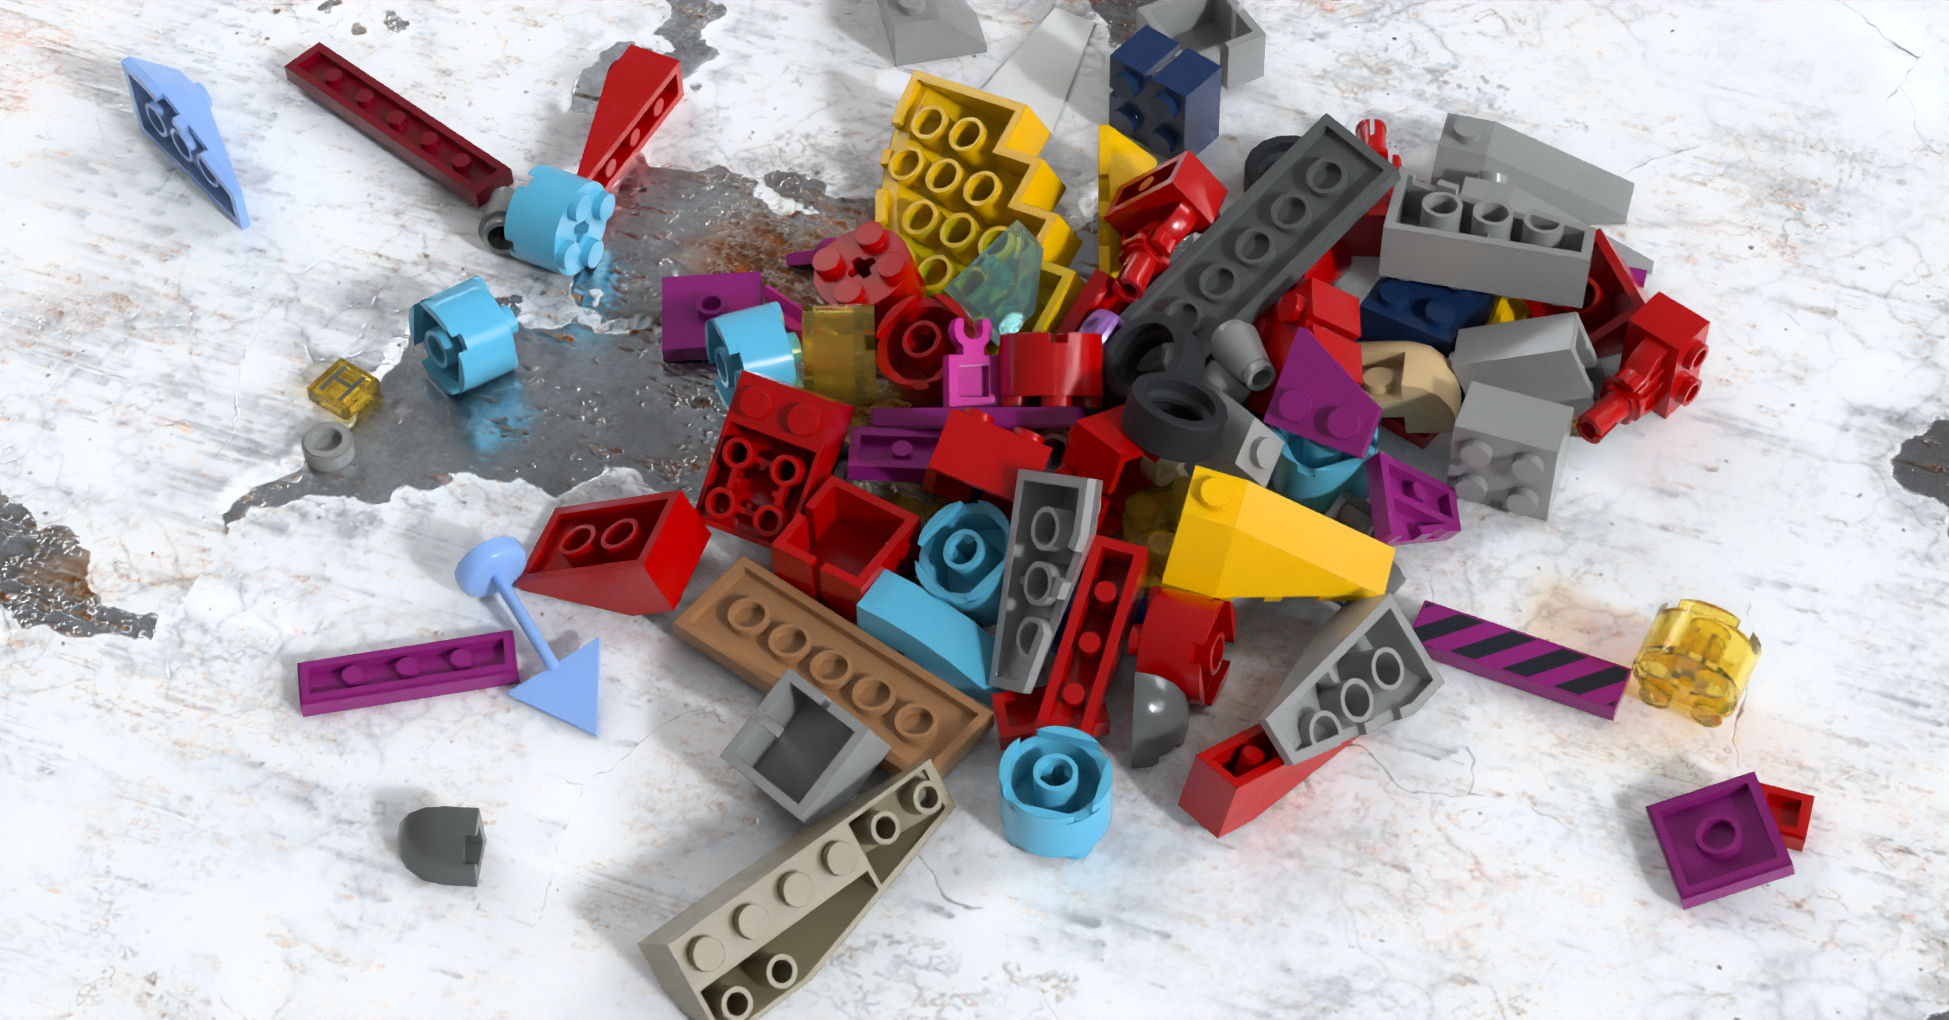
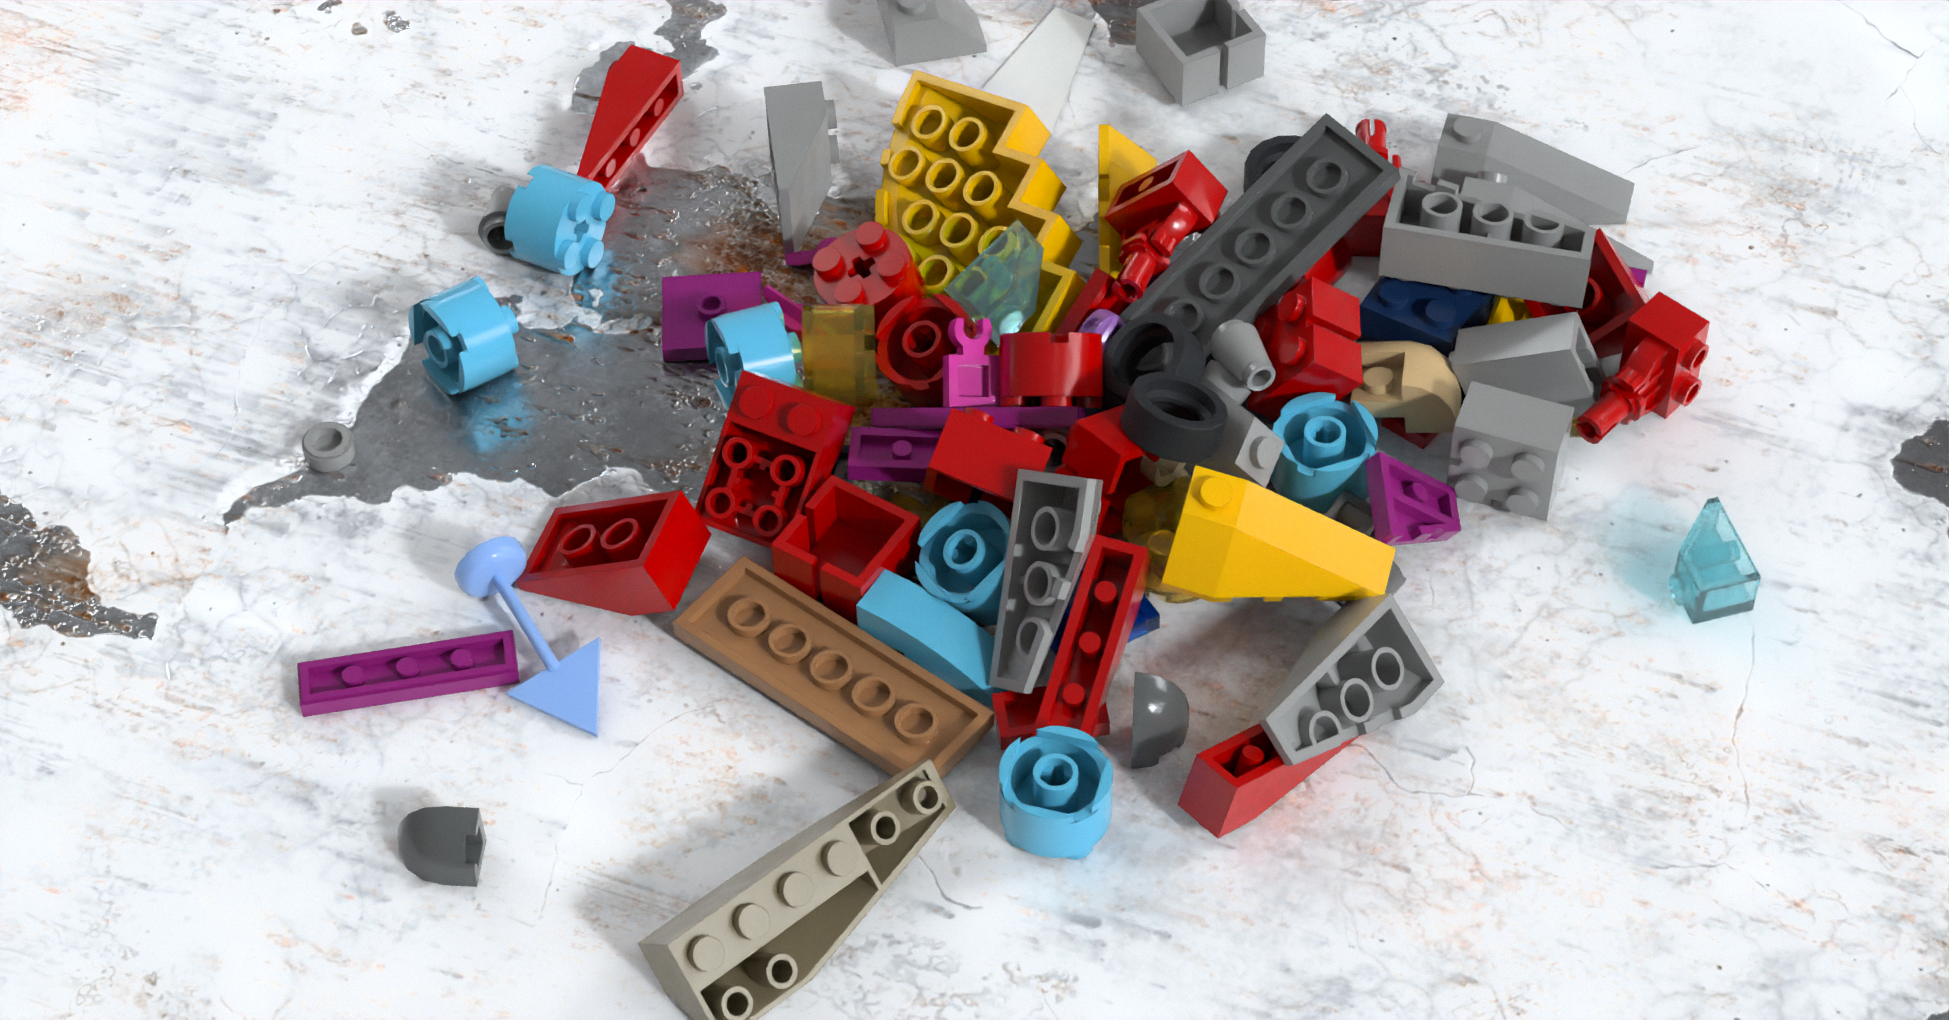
light blue wedge [121,56,251,230] -> none
dark red plate [284,42,514,209] -> none
clear yellow tile [307,357,381,421] -> none
light grey piece [719,668,892,826] -> none
dark blue piece [1109,25,1222,160] -> none
red brick [1128,585,1236,706] -> none
magenta wing [1263,326,1383,459] -> none
magenta tile [1412,600,1632,721] -> none
clear yellow brick [1632,599,1762,728] -> none
magenta plate [1646,771,1795,910] -> none
red tile [1759,782,1815,852] -> none
none -> light grey slope [764,81,840,256]
none -> clear light blue slope [1669,497,1761,624]

